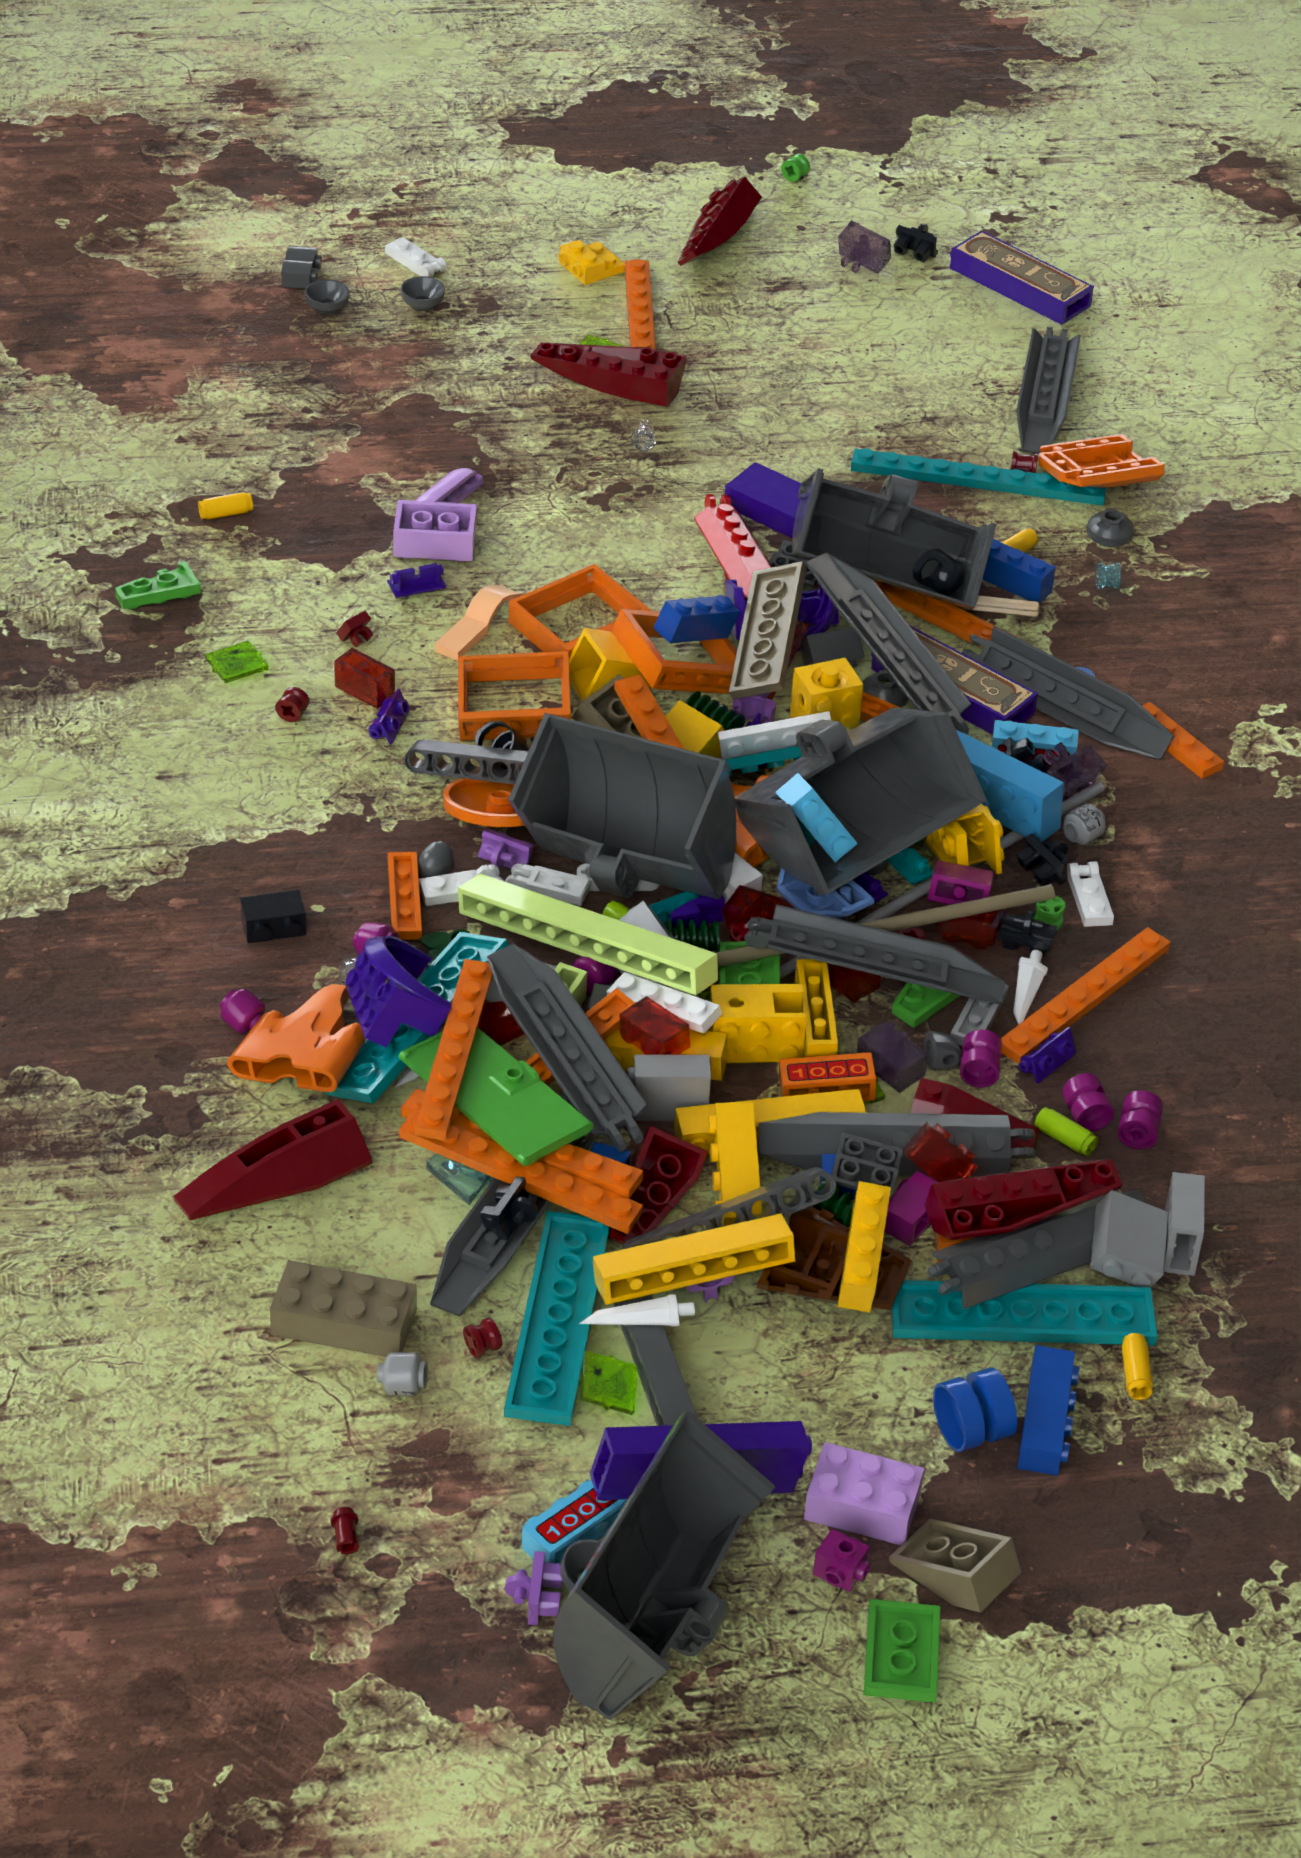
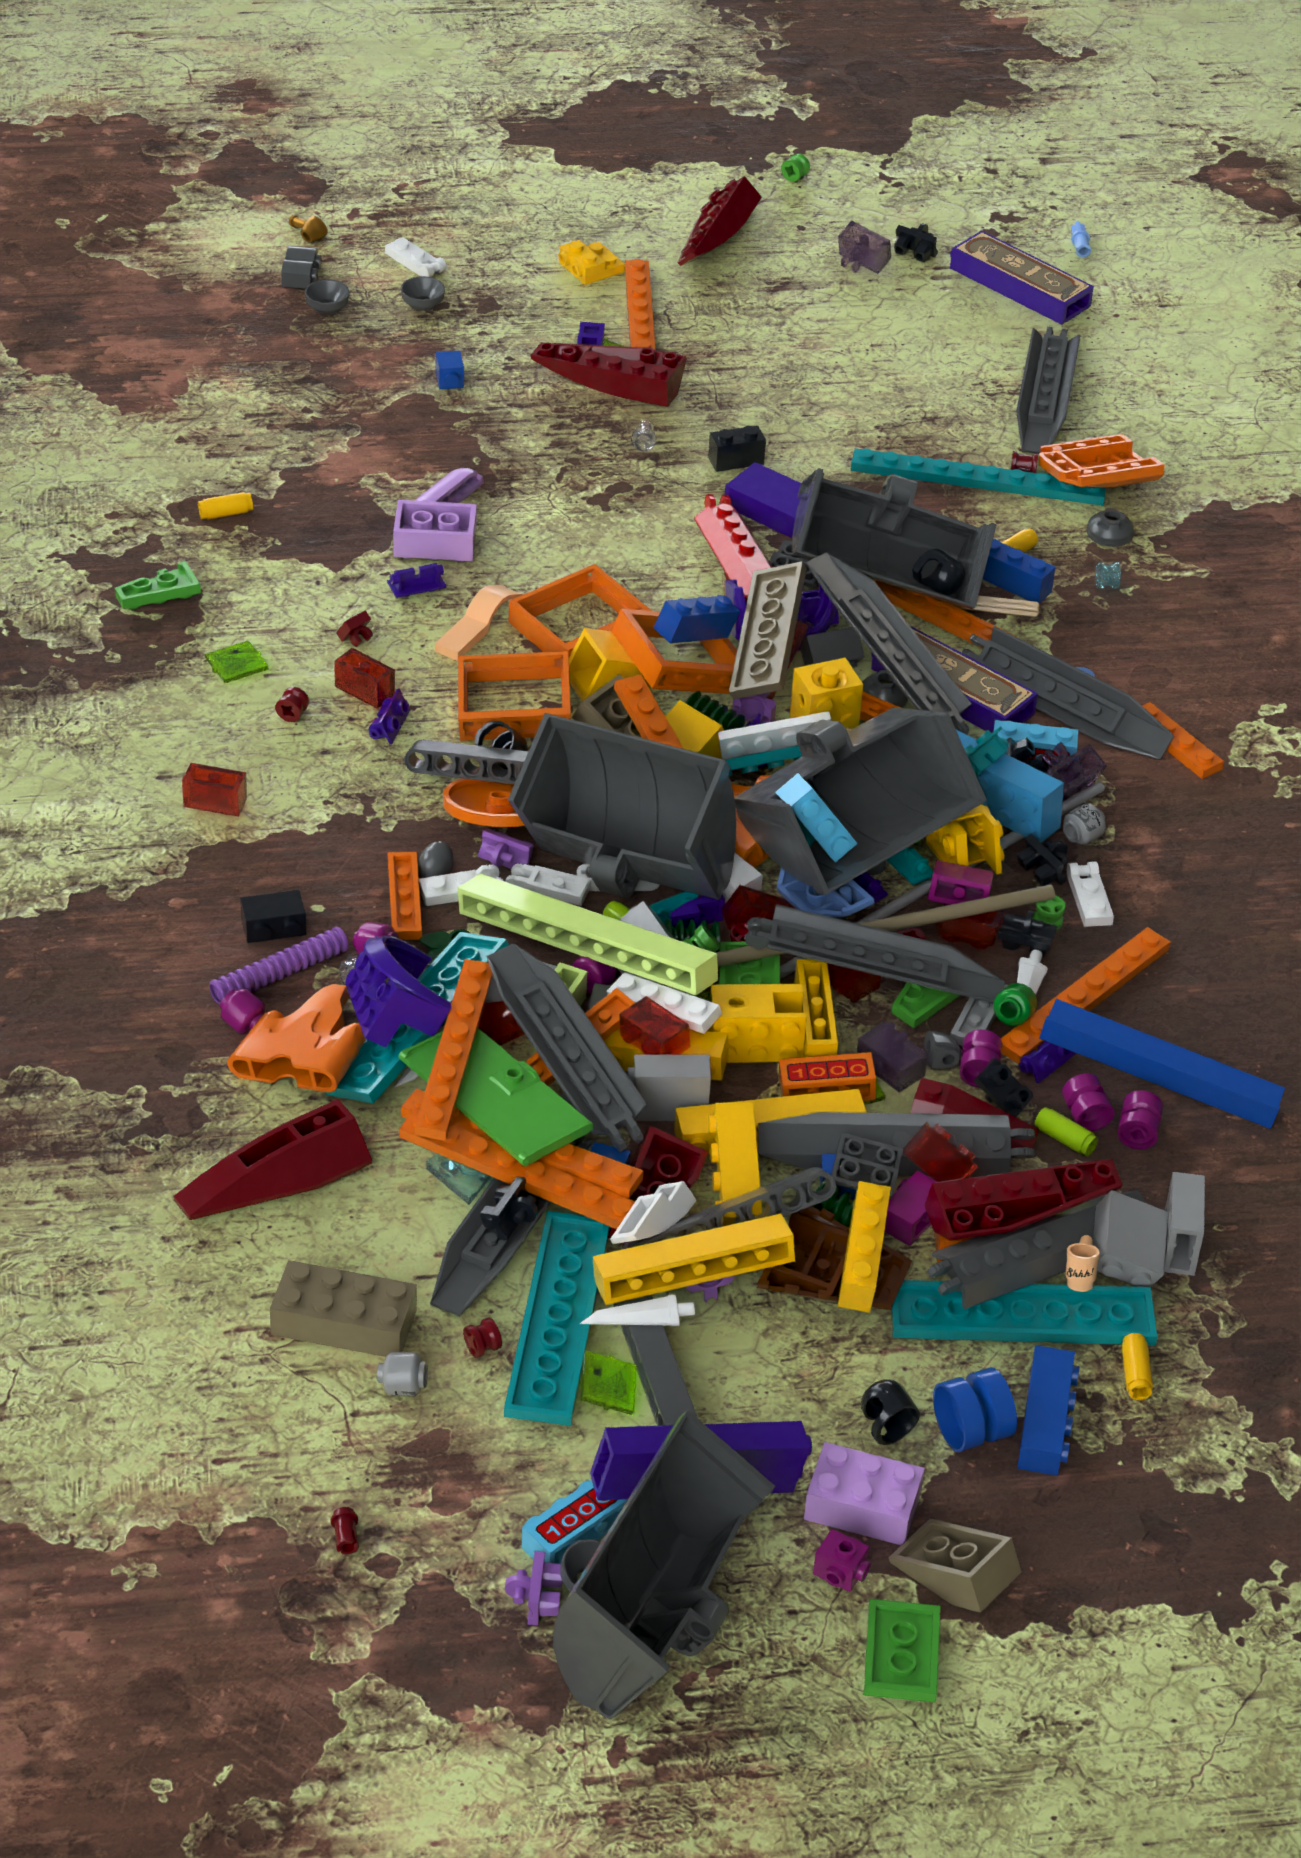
none -> clear red brick [182,763,247,817]
none -> medium lavender piece [210,926,348,1005]
none -> pearl gold bar [289,215,328,243]
none -> blue brick [435,350,464,390]
none -> dark purple slope [577,321,605,346]
none -> white slope [610,1181,697,1244]
none -> bright green wheel [682,924,721,953]
none -> black brick [708,425,766,472]
none -> black helmet [861,1379,920,1445]
none -> teal hinge [965,726,1009,776]
none -> black hips [973,1058,1033,1117]
none -> green head [993,983,1037,1026]
none -> blue tile [1039,999,1285,1129]
none -> light nougat piece [1065,1235,1100,1292]
none -> light blue axle [1071,221,1091,257]

